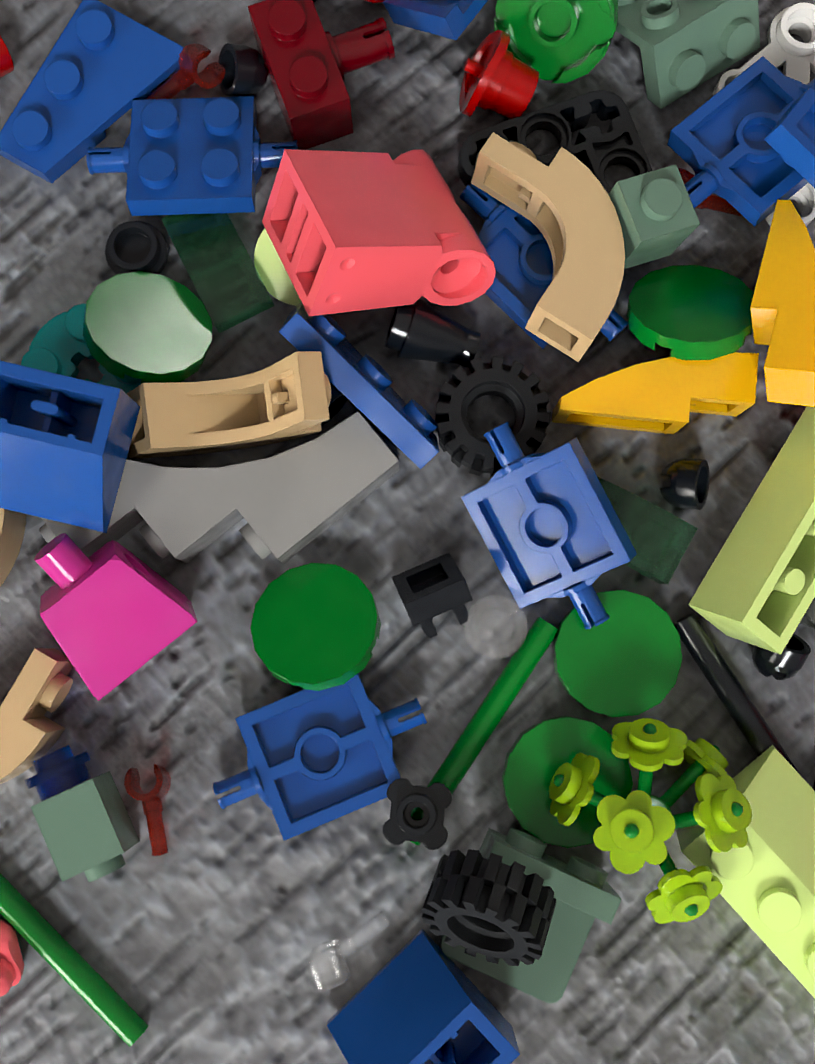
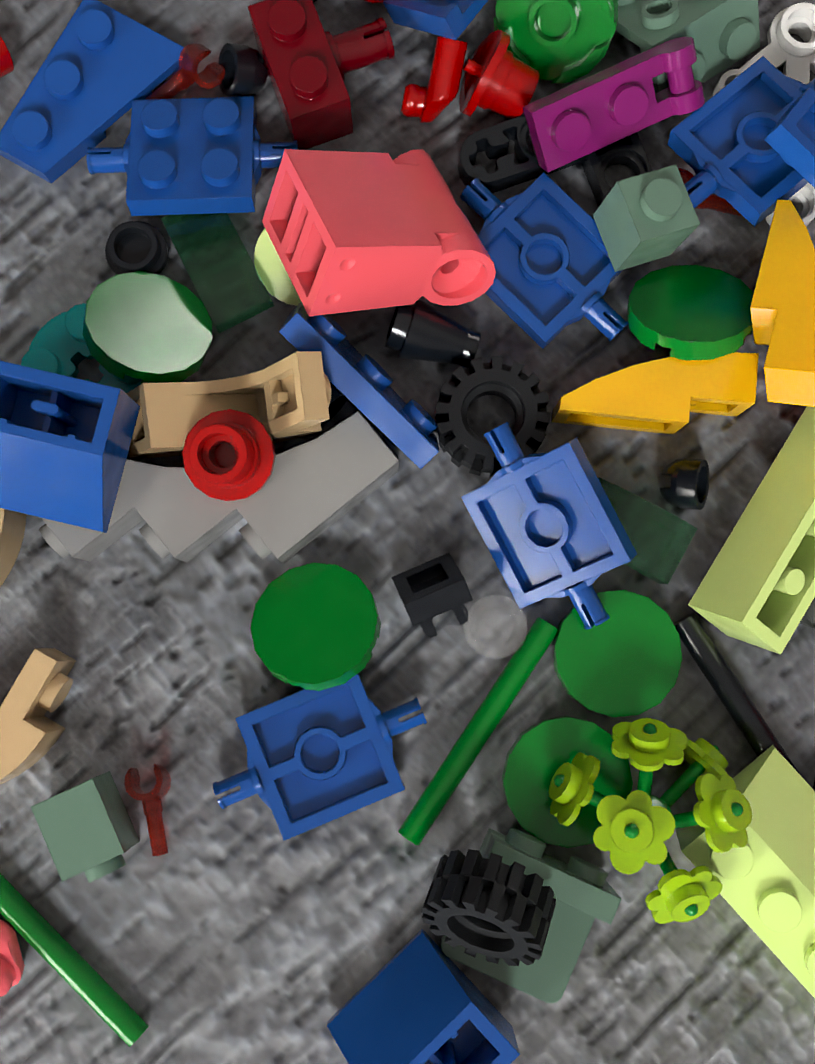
clear blue plate [24,745,91,801] -> none
dark pink torso [34,533,198,701] -> none
clear hand [309,911,391,991] -> none
black plate [383,778,452,850] -> none
tan arch [471,132,625,362] -> none
black hinge [752,633,811,680] -> none
none -> red piece [182,409,276,501]
none -> red arm [401,37,468,123]
none -> magenta plate [523,37,705,172]

